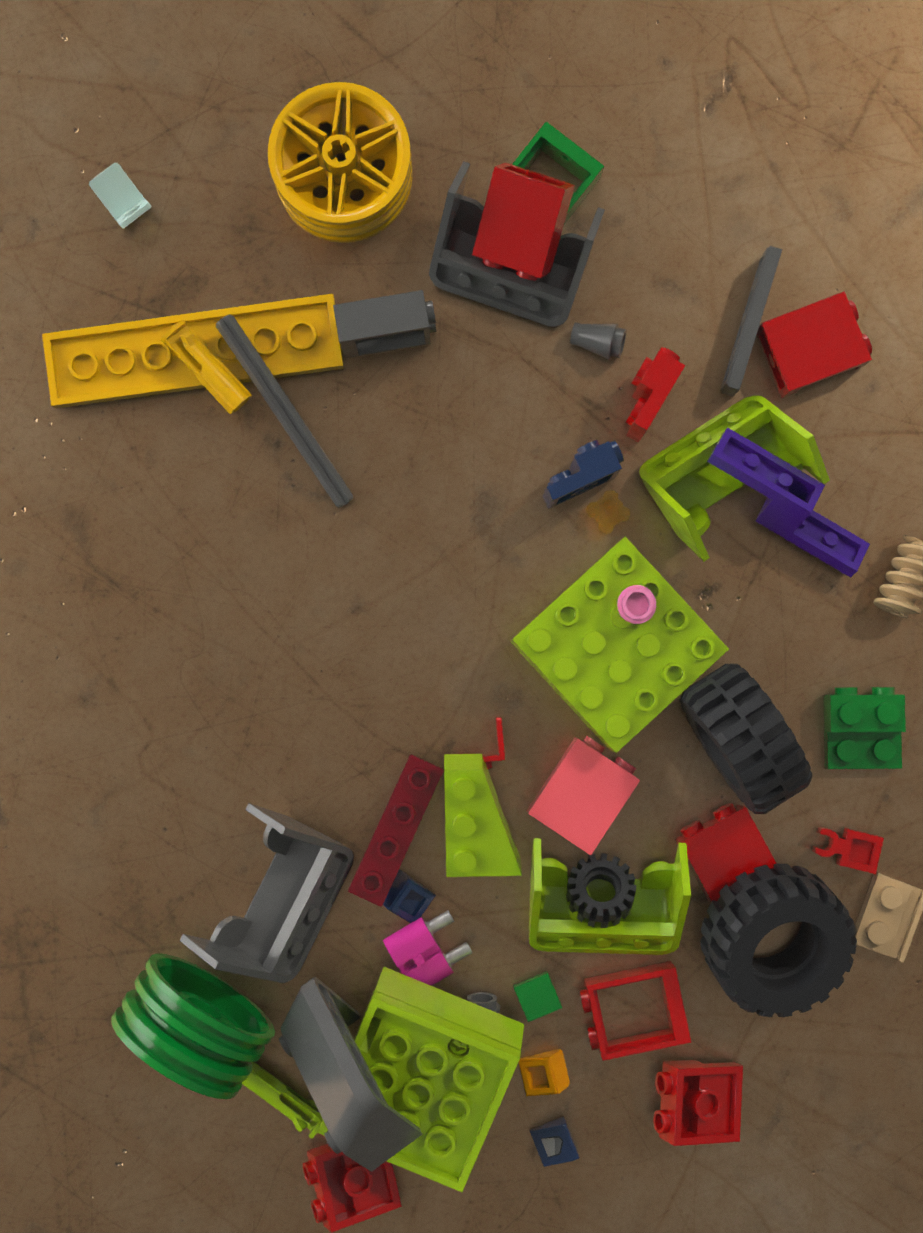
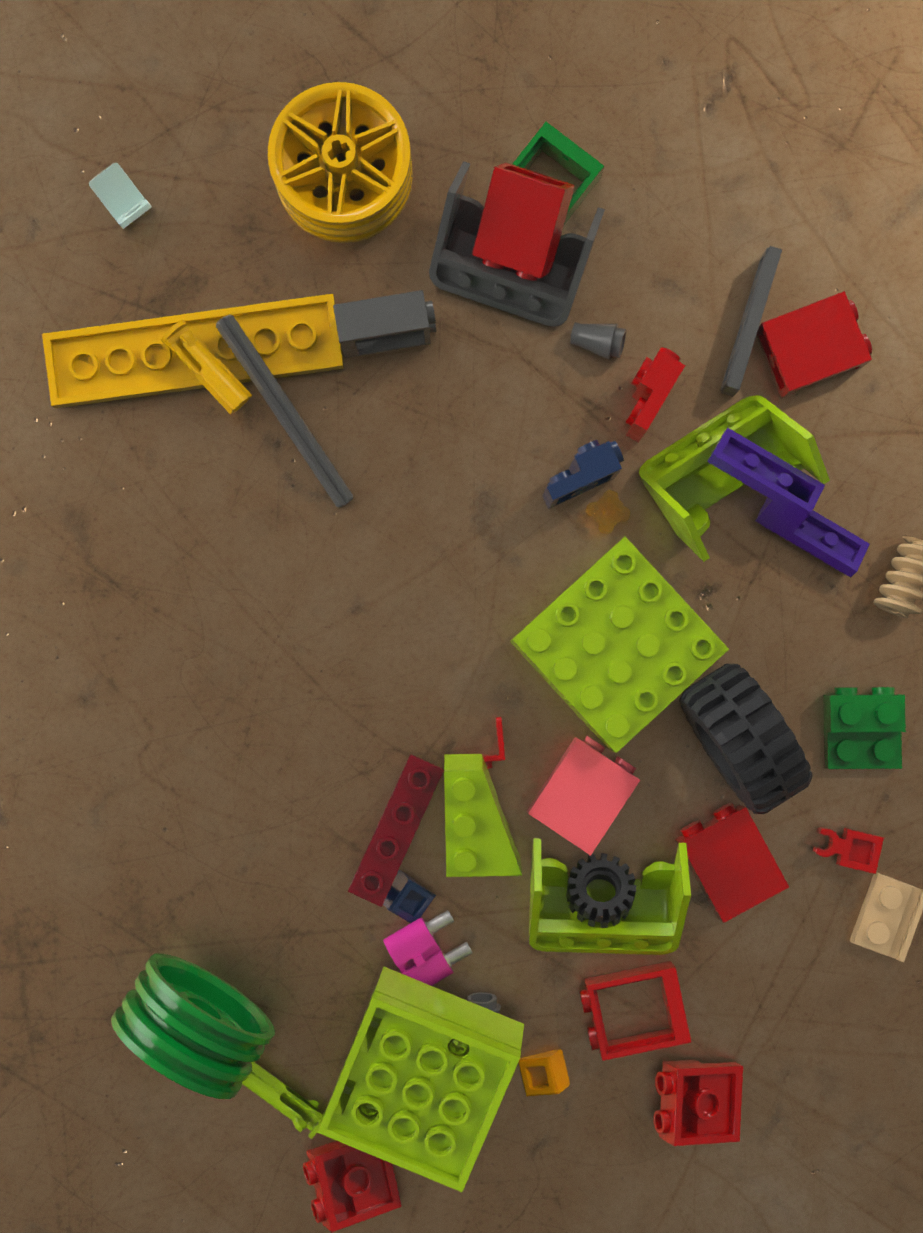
dark grey windscreen [180,803,354,983] -> none
dark grey windscreen [279,977,423,1172] -> none
green tile [513,971,562,1022] -> none
dark blue slope [530,1116,580,1167] -> none
bright pink plate [617,585,656,624] -> none
black tyre [700,863,857,1017] -> none

